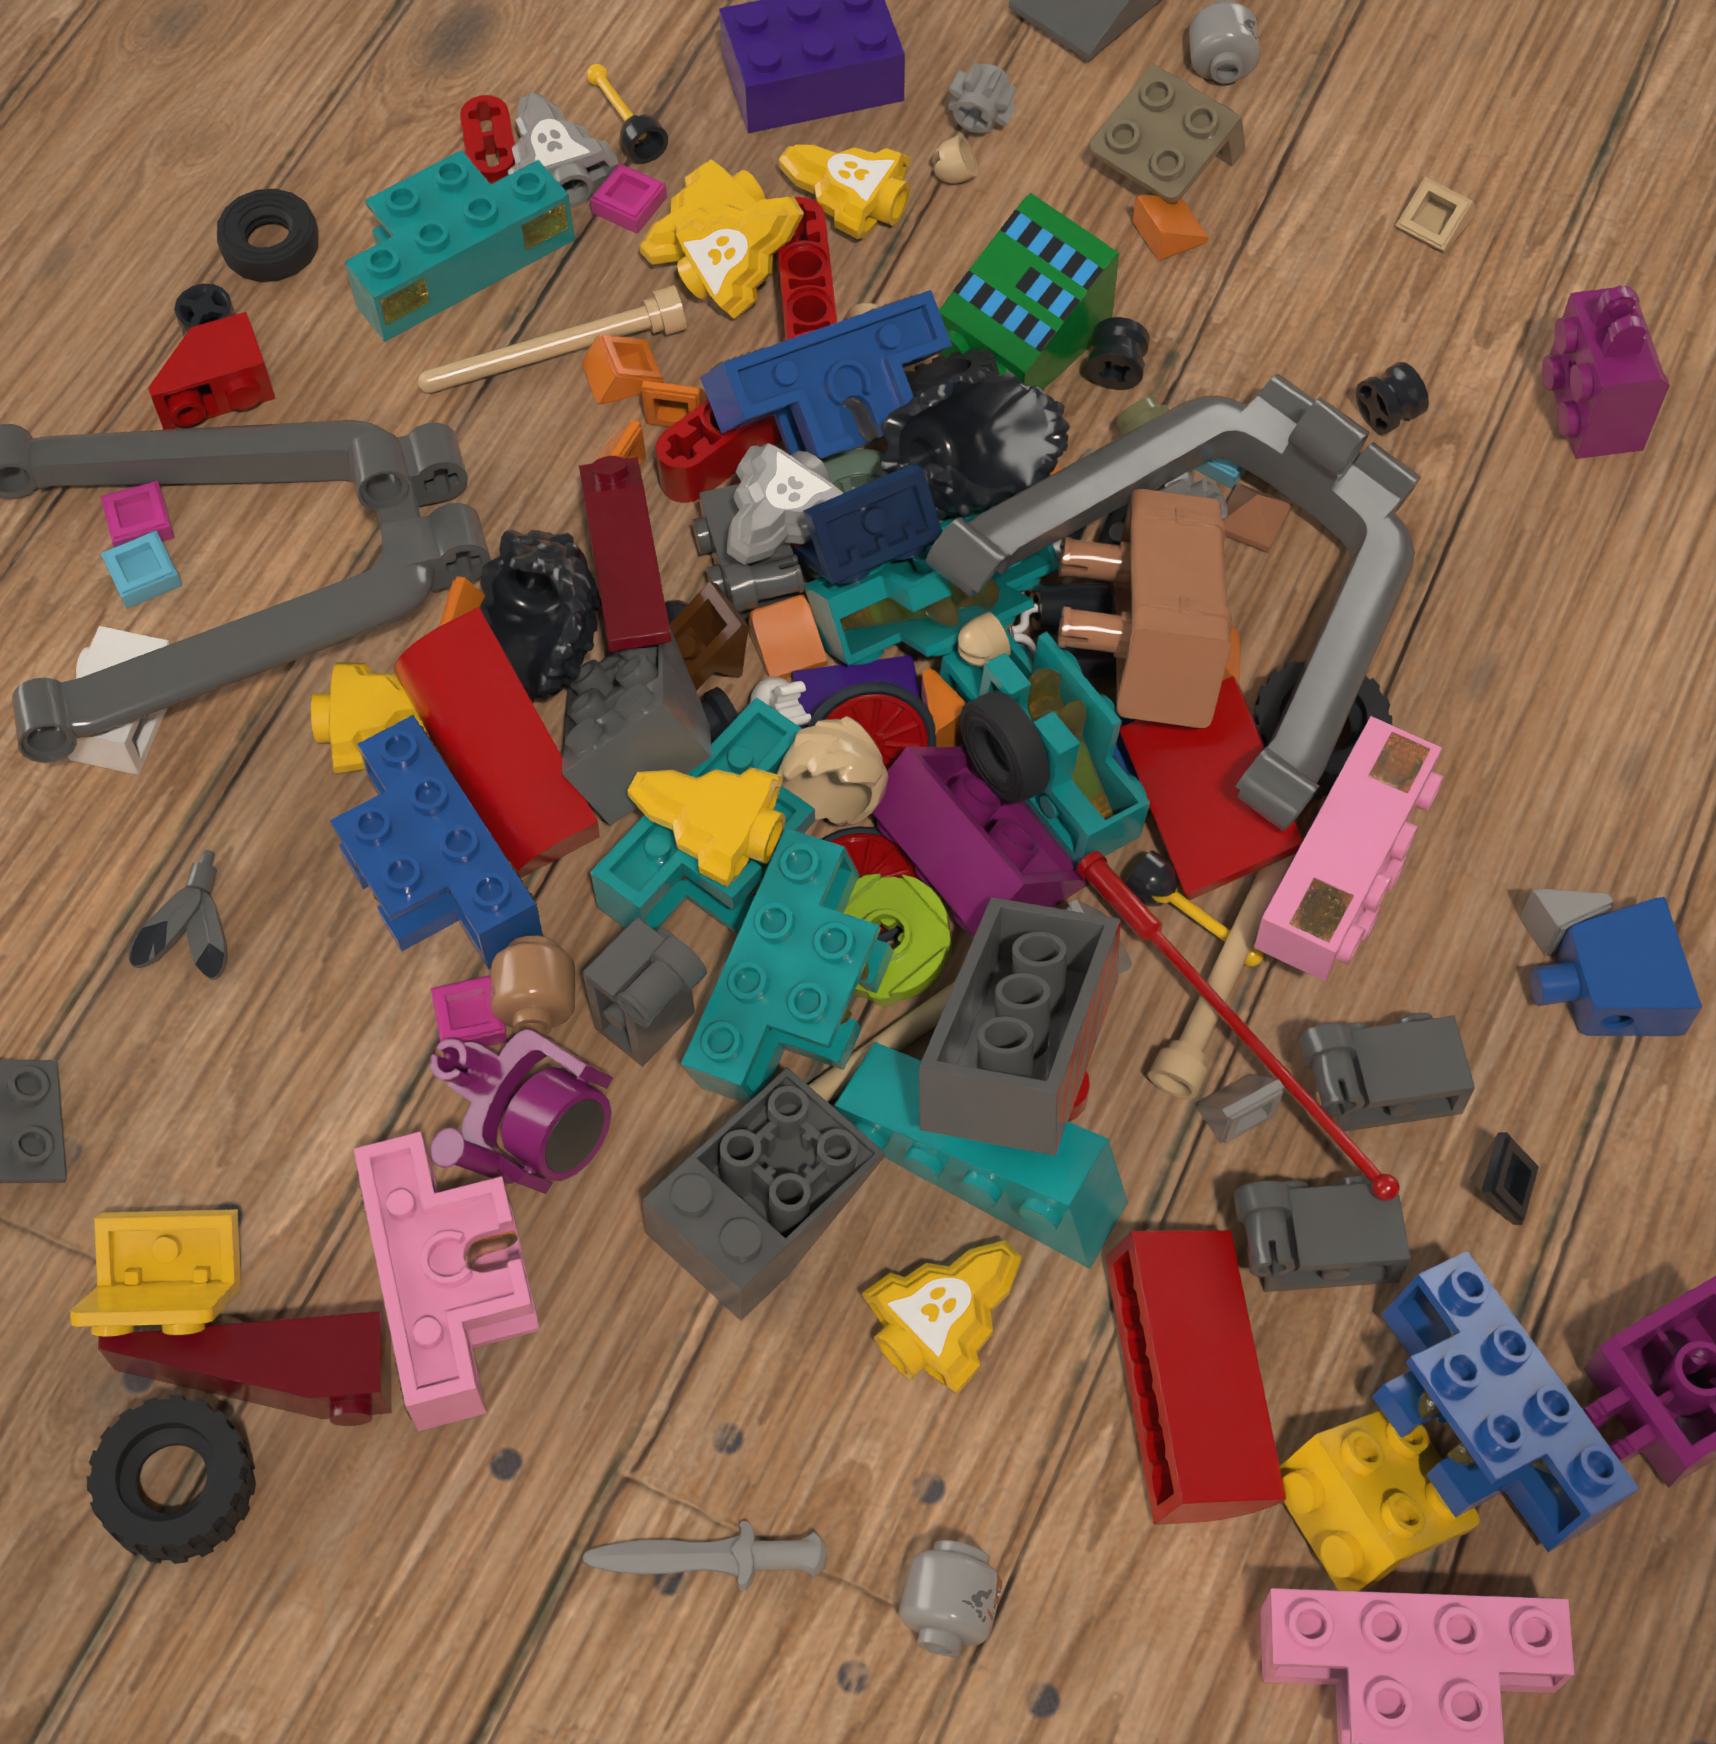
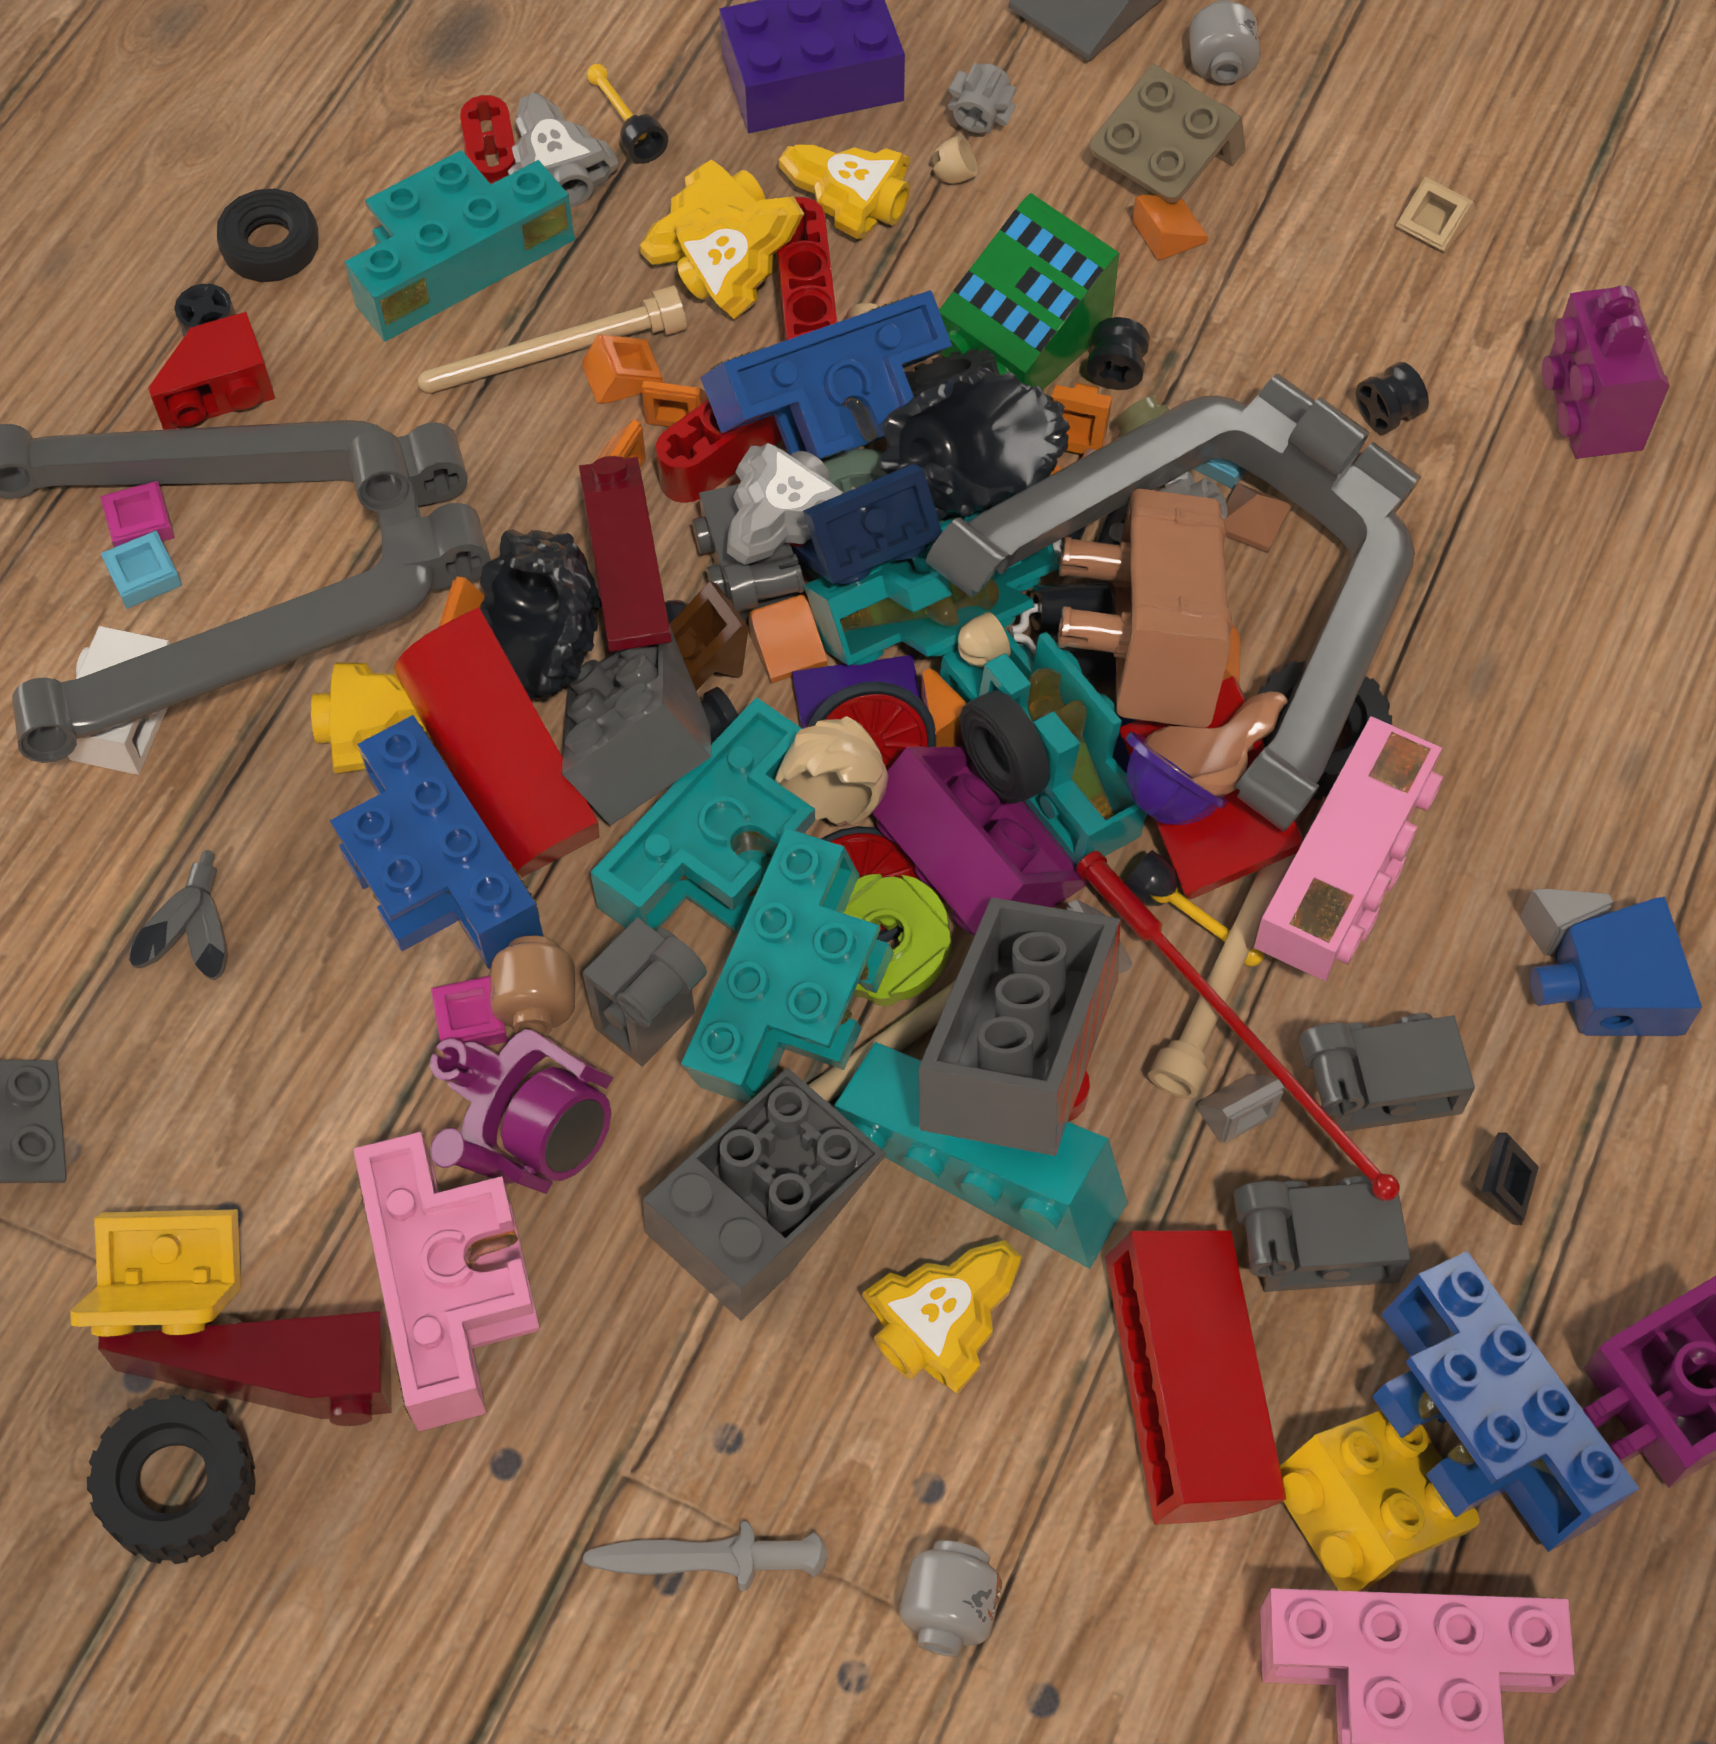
dark pink tile [590,163,667,234] -> none
yellow rock [627,767,786,887] -> none
white arm [751,677,812,726] -> none
none -> orange tile [1051,382,1113,455]
none -> piece [1125,691,1288,825]

